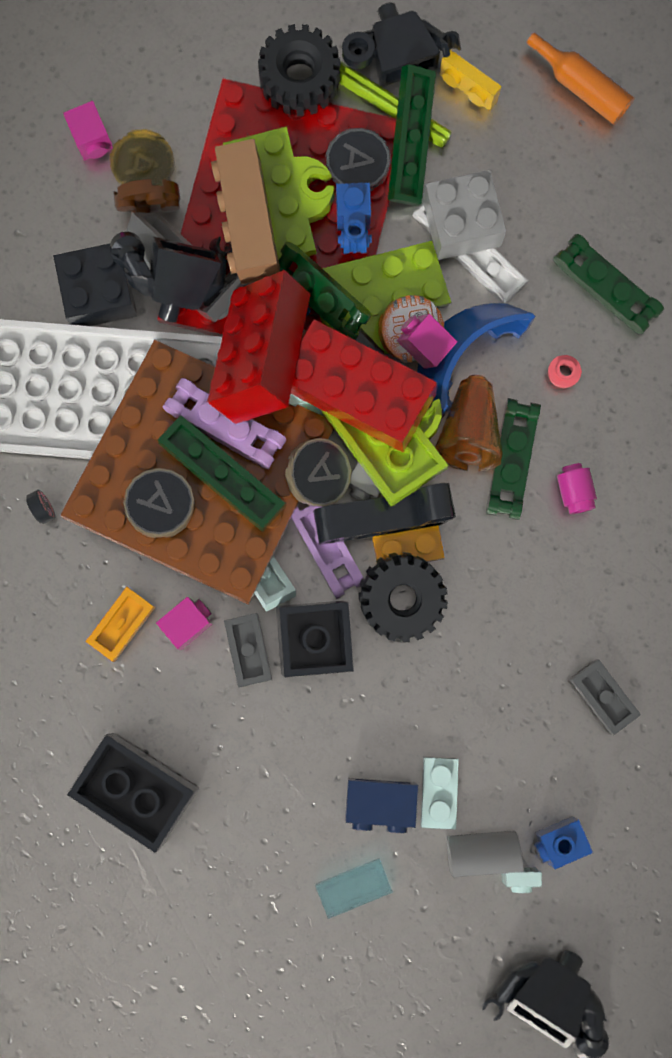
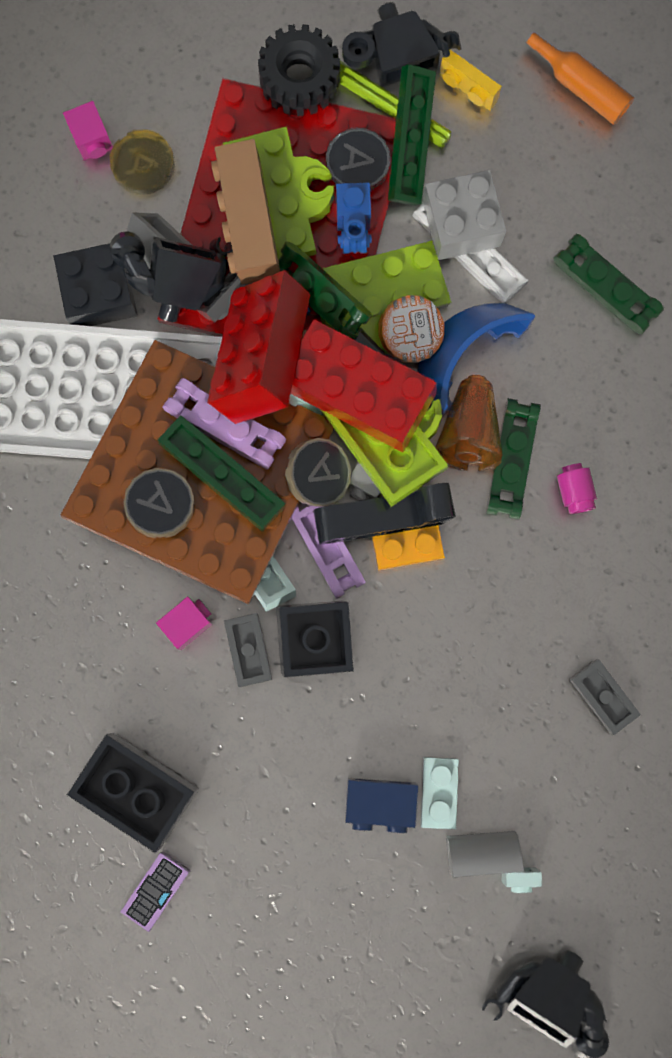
black tile [26,489,55,524] -> none
light orange plate [85,587,155,662] -> none
reddish brown plate [113,179,181,215] -> none
clear light blue tile [315,858,393,919] -> none
black tyre [358,552,448,643] -> none
dark pink brick [397,314,457,368] -> none
blue brick [534,816,593,869] -> none
coral plate [548,355,582,388] -> none
none -> tile [121,851,190,932]

